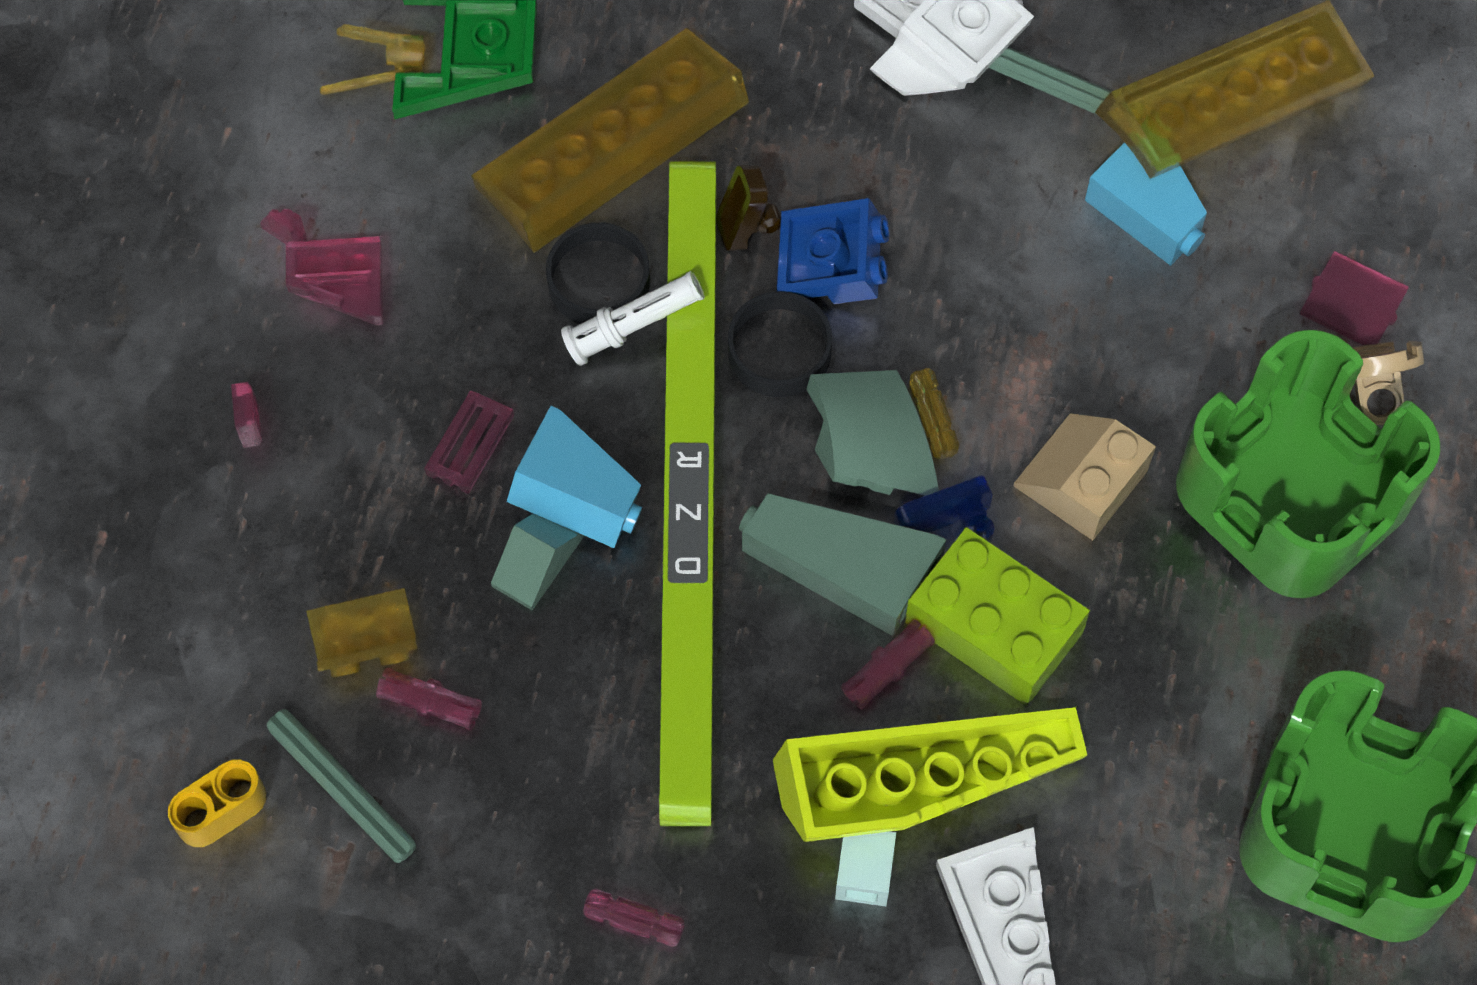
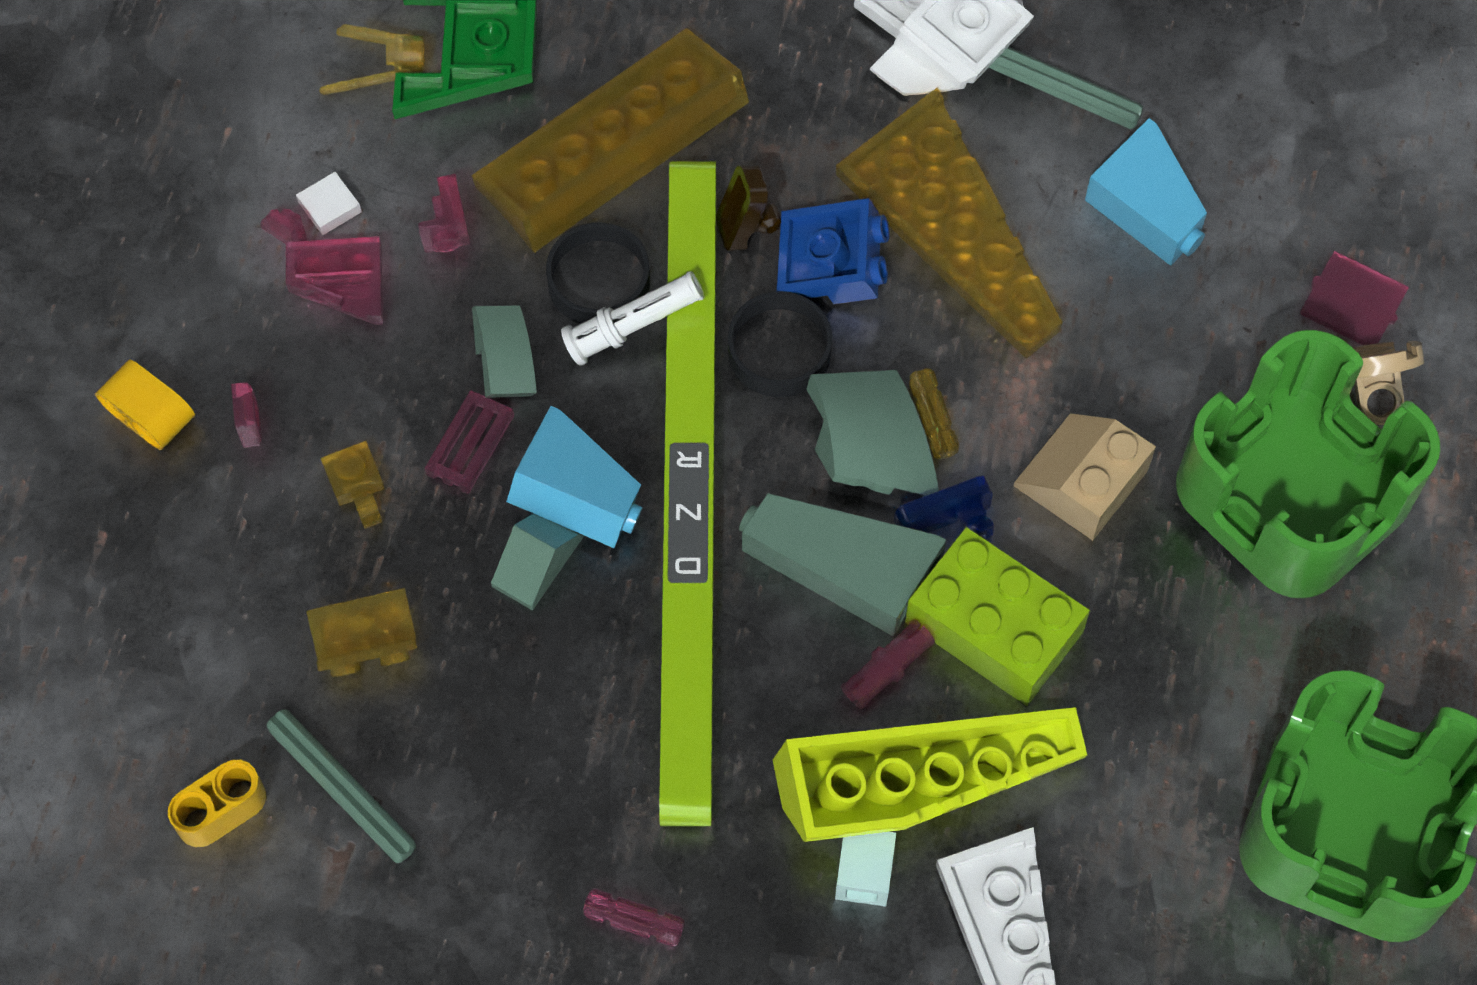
clear pink pin [376,667,482,730] -> none
clear yellow arch [1095,0,1375,179] -> none
none -> yellow beam [95,359,195,450]
none -> white tile [296,172,362,236]
none -> clear yellow plate [321,441,385,529]
none -> clear pink bracket [418,174,471,253]
none -> sand green slope [472,305,537,398]
none -> clear yellow wing [836,87,1063,359]

